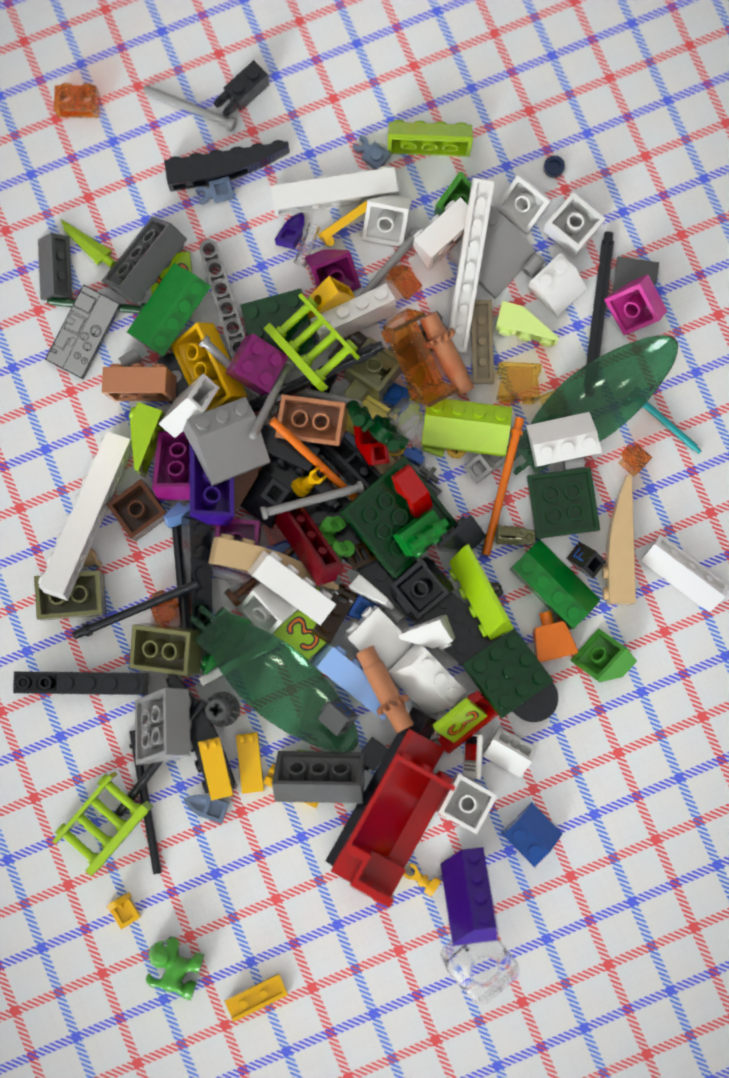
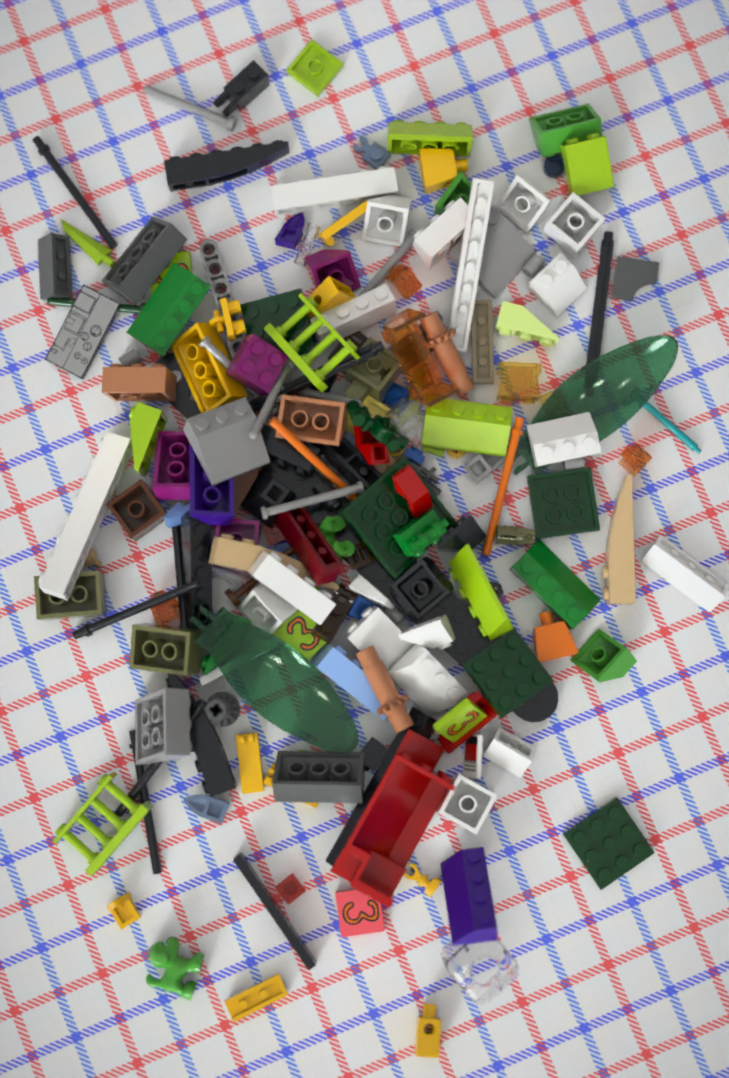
black slope [13,671,149,695] -> none
clear orange brick [54,83,100,118] -> none
white brick [159,373,219,438] -> none
sand blue plate [195,176,235,205] -> none
yellow hinge [198,737,234,801] -> none
yellow piece [290,467,327,497] -> none
dark grey brick [318,699,358,736] -> none
blue slope [501,802,562,868] -> none
black brick [566,542,606,578] -> none
dark pink slope [604,274,668,335] -> none
none -> black bar [32,136,118,249]
none -> yellow hips [209,298,246,341]
none -> black tile [233,852,317,970]
none -> clear red plate [275,873,306,905]
none -> lime tile [286,39,344,97]
none -> coral tile [335,889,385,937]
none -> yellow torso [414,1003,441,1058]
none -> yellow torso [419,148,468,194]
none -> bright green slope [529,104,602,157]
none -> lime brick [560,132,614,196]
none -> dark green plate [563,797,655,890]

